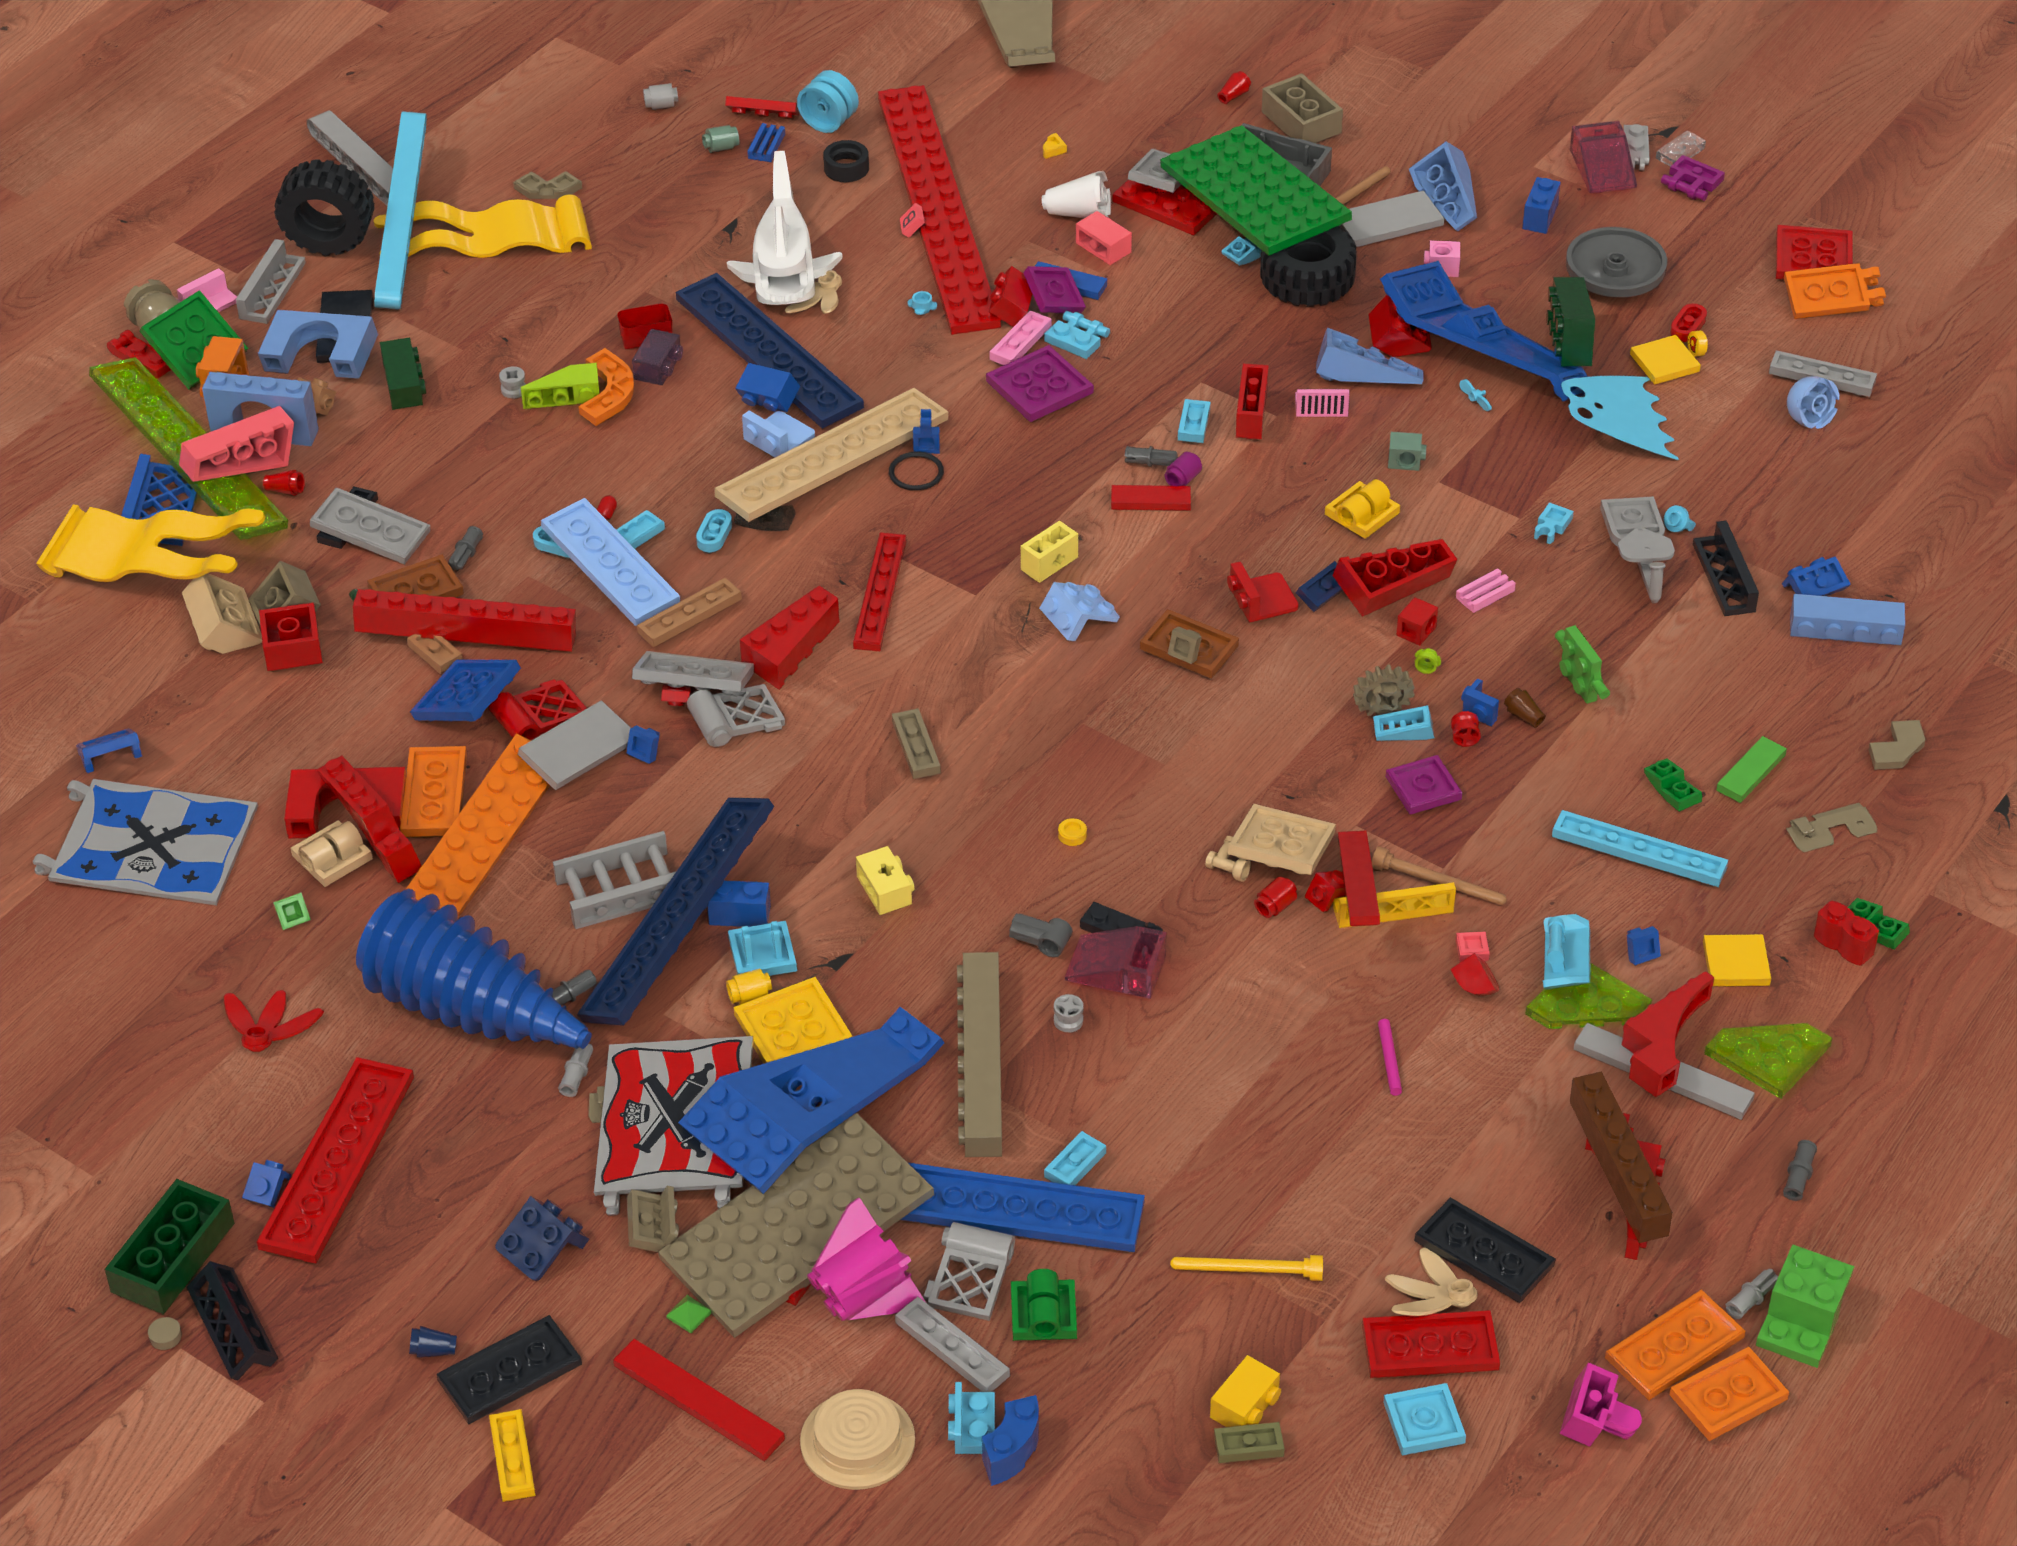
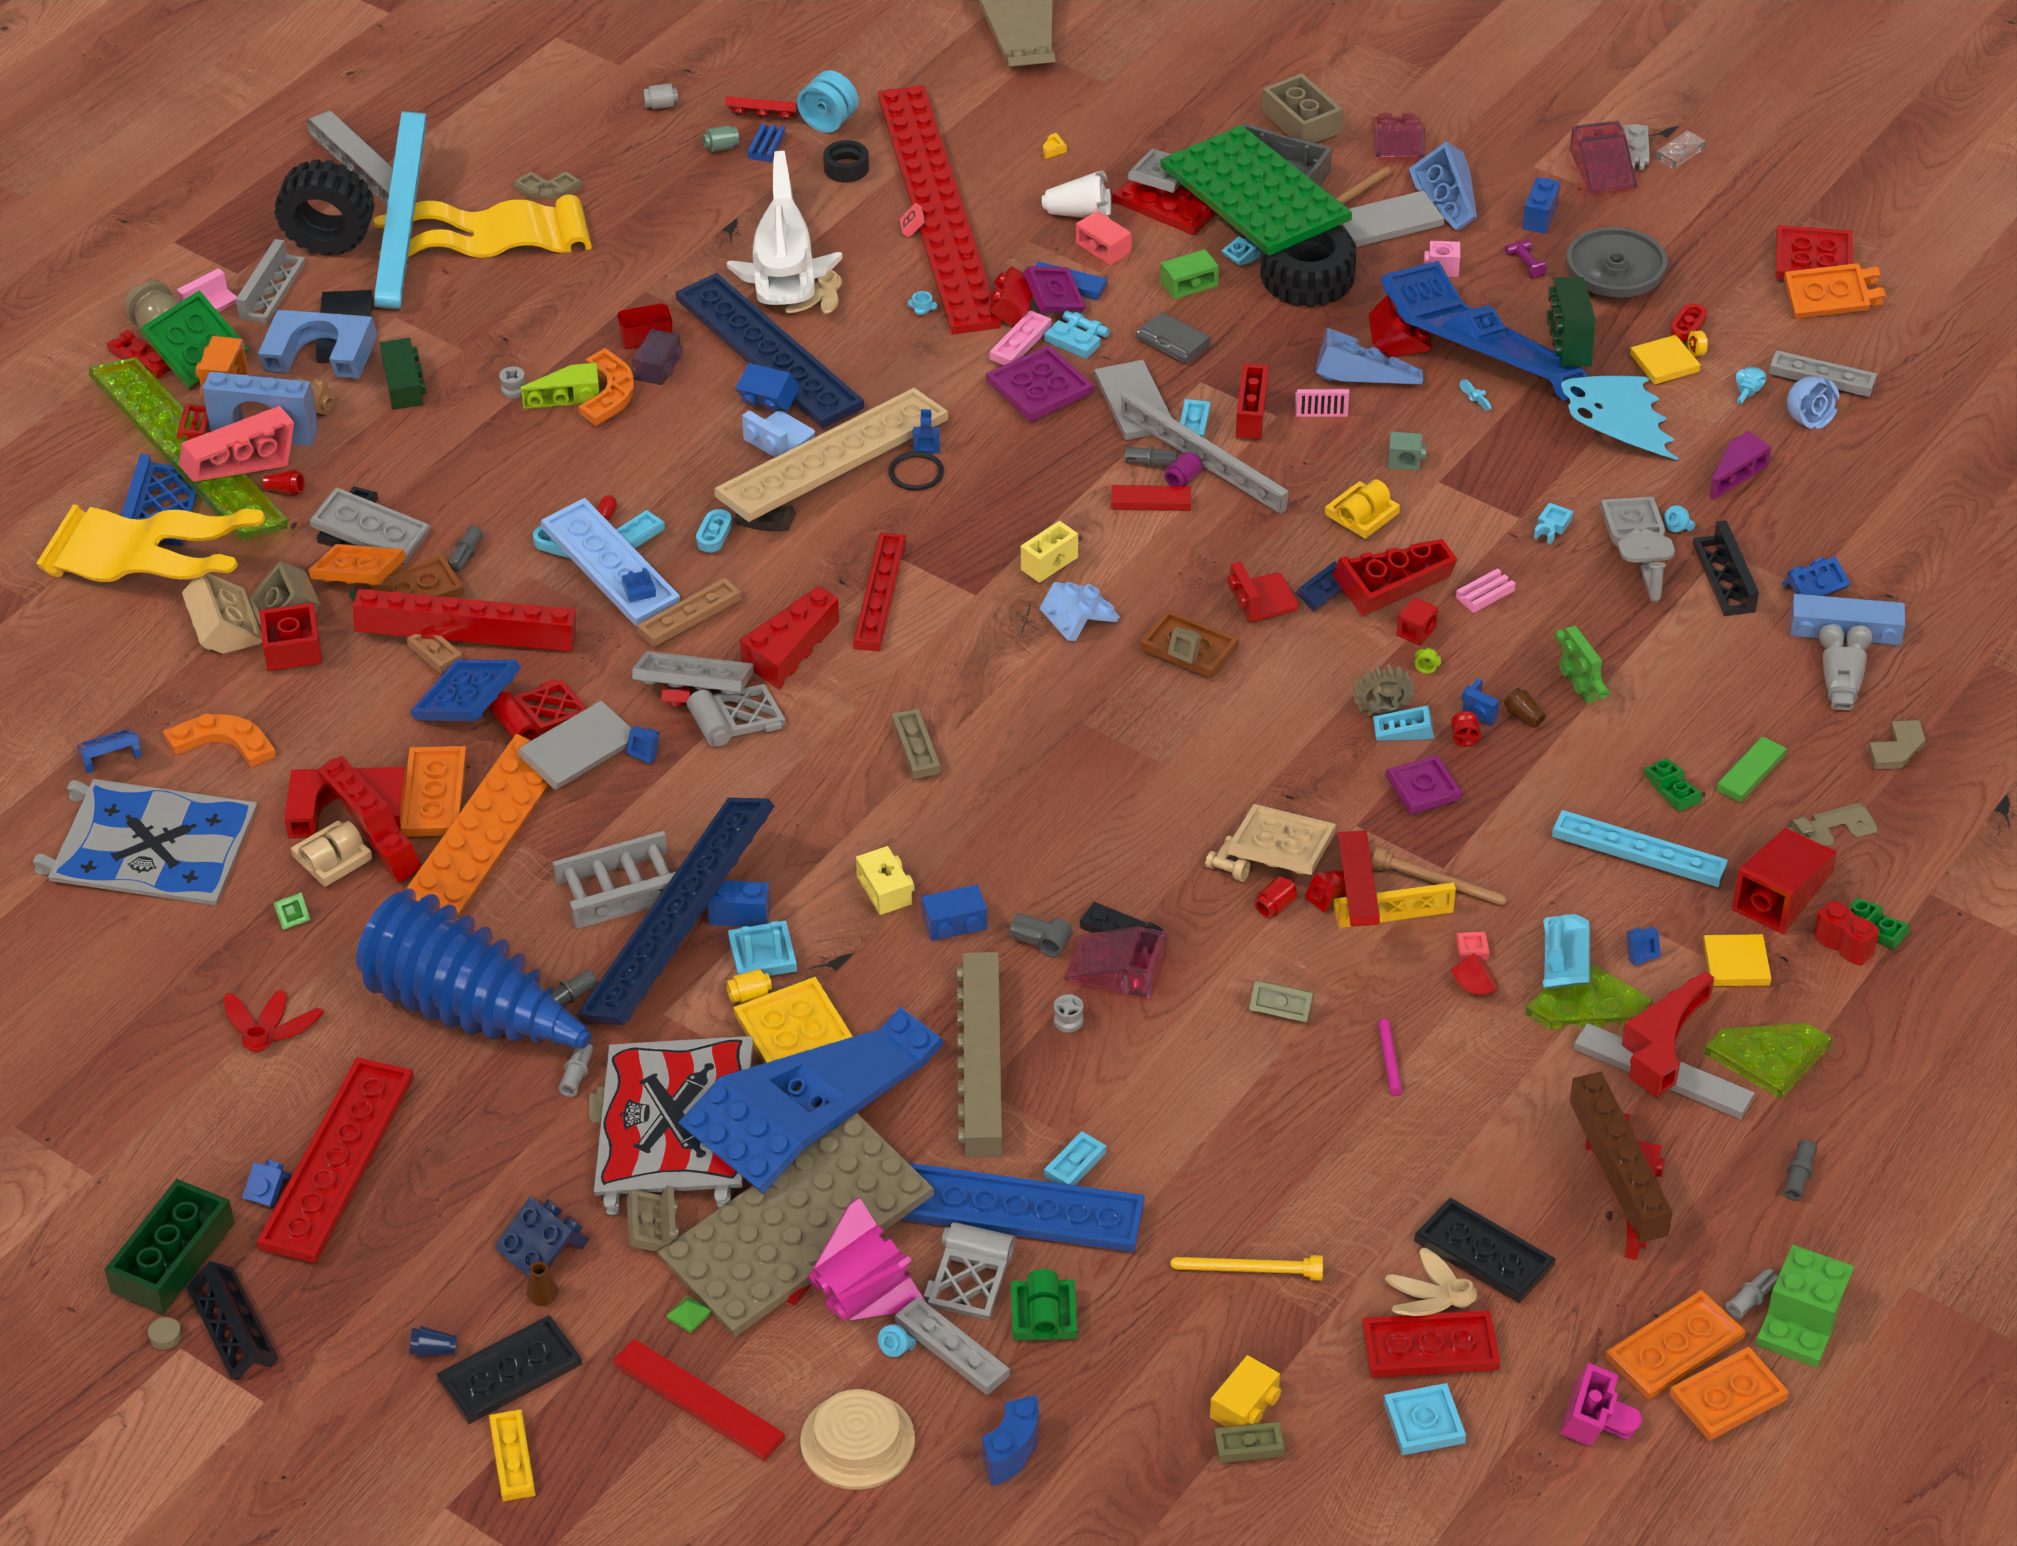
medium azure bracket [948,1382,995,1454] -> none
yellow tile [1058,818,1087,846] -> none
red cone [1217,71,1251,104] -> none
magenta plate [1661,155,1725,201] -> none
none -> orange plate [163,714,276,768]
none -> red tile [177,404,209,441]
none -> orange plate [308,544,406,586]
none -> reddish brown cone [526,1261,558,1306]
none -> blue tile [622,568,656,602]
none -> medium azure plate [878,1324,917,1357]
none -> blue brick [921,884,988,941]
none -> light grey tile [1094,360,1172,440]
none -> light grey tile [1121,390,1289,514]
none -> dark grey piece [1136,312,1211,364]
none -> bright green brick [1160,249,1219,299]
none -> plate [1249,980,1315,1022]
none -> clear pink slope [1372,113,1425,157]
none -> magenta piece [1505,240,1547,279]
none -> magenta slope [1710,431,1771,500]
none -> red slope [1732,827,1837,935]
none -> medium azure piece [1736,367,1766,404]
none -> light grey piece [1819,625,1872,710]

